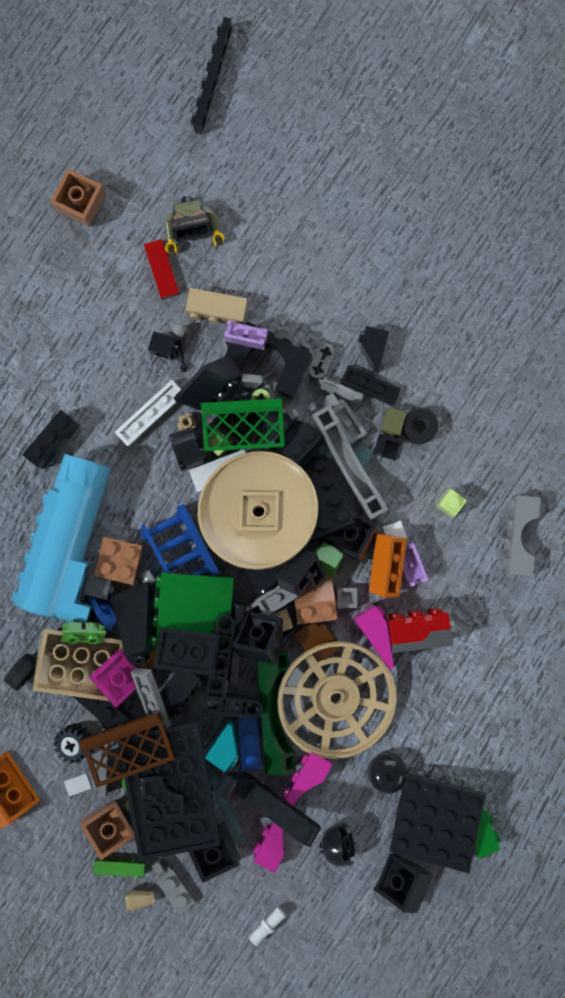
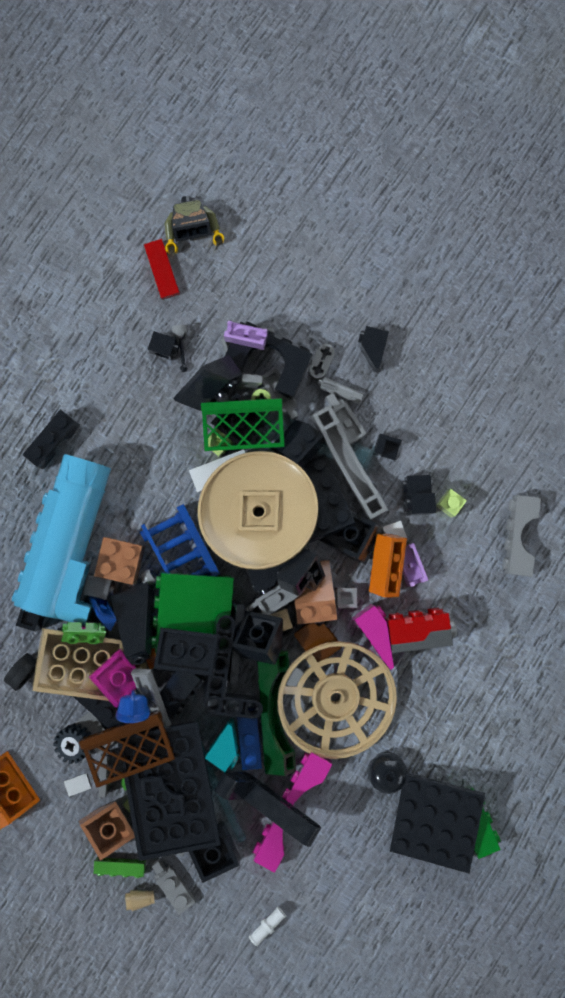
nougat brick [50,168,106,227] -> none
white plate [115,380,181,447] -> none
black brick [168,427,206,472] -> none
tan plate [178,413,197,430] -> none
tan brick [185,288,248,324] -> none
black plate [191,17,232,135] -> none
bright green brick [313,542,344,577] -> none
black cylinder [319,823,355,867] -> none
black tile [340,365,401,407] -> none
black slope [374,853,433,913] -> none
olive brick [379,407,406,438] -> none
black tyre [402,408,438,445] -> none
none -> black panel [16,609,45,632]
none -> blue piece [116,689,150,723]
none -> black brick [402,475,436,516]

